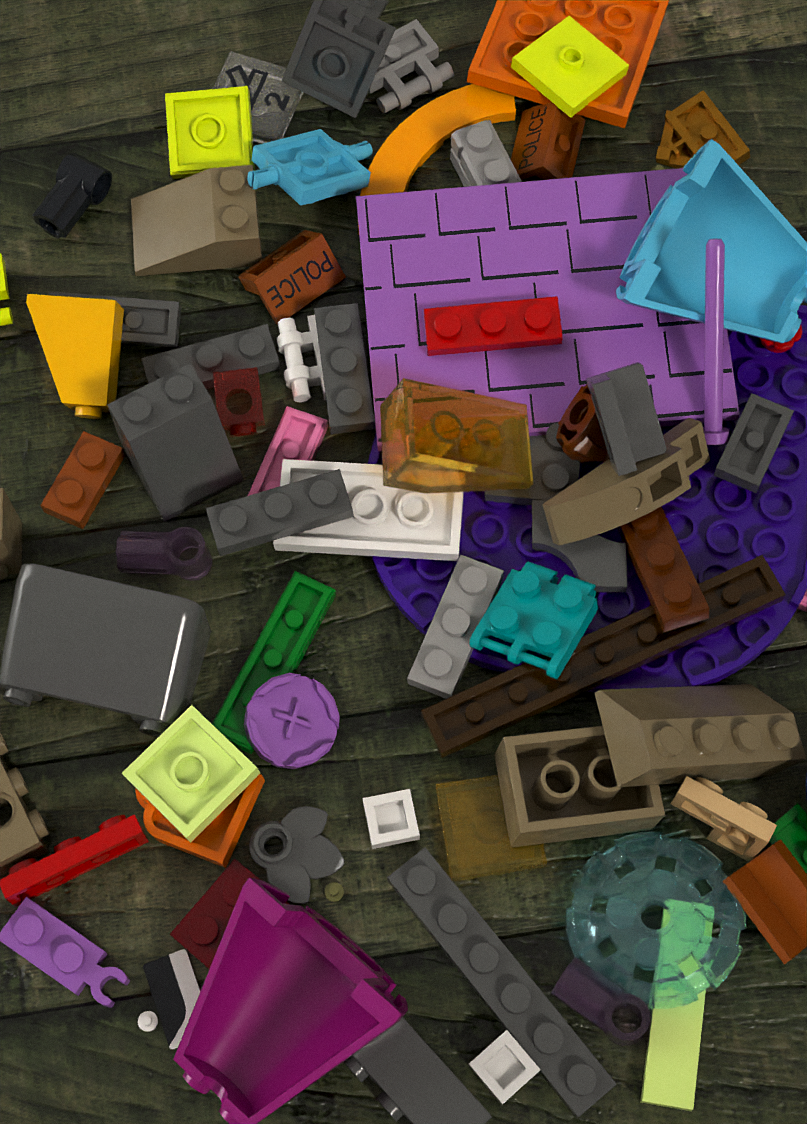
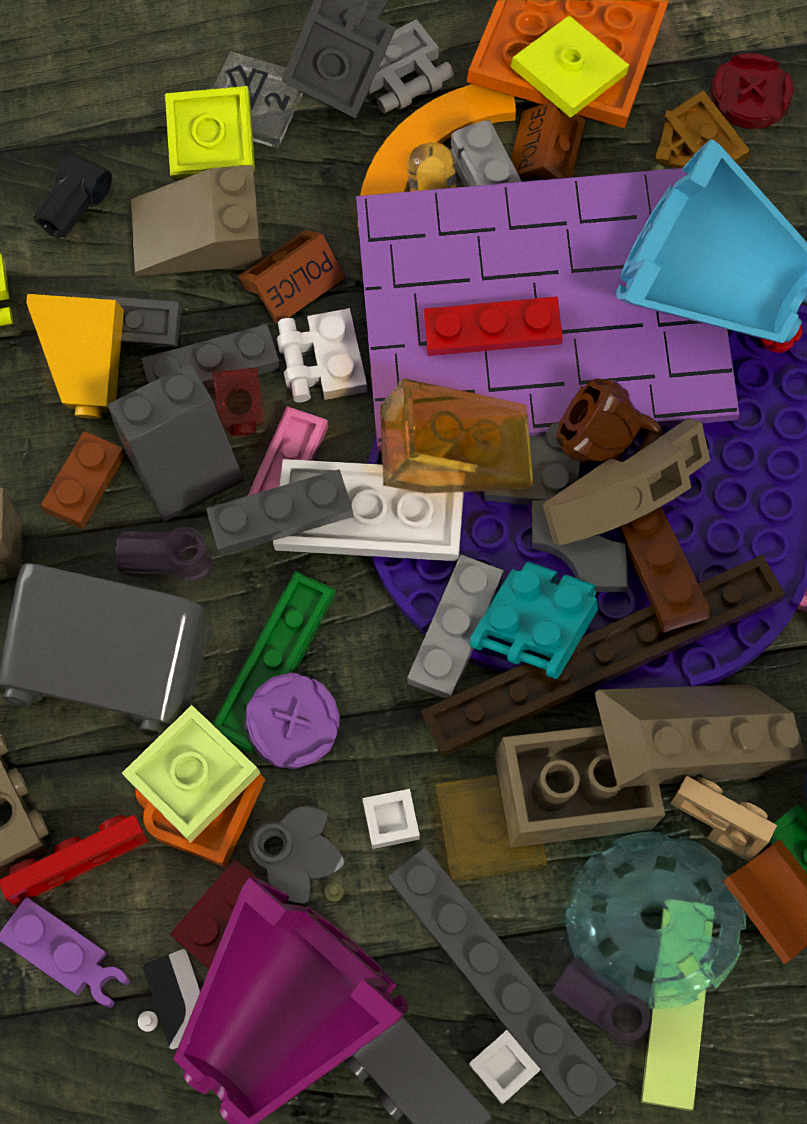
medium azure plate [247,129,373,206] -> none
dark grey plate [314,303,375,435] -> none
dark grey panel [586,362,667,476] -> none
medium lavender bar [703,238,729,445] -> none
dark grey plate [714,393,794,493] -> none
none -> clear piece [407,142,456,192]
none -> dark red tile [710,53,794,129]

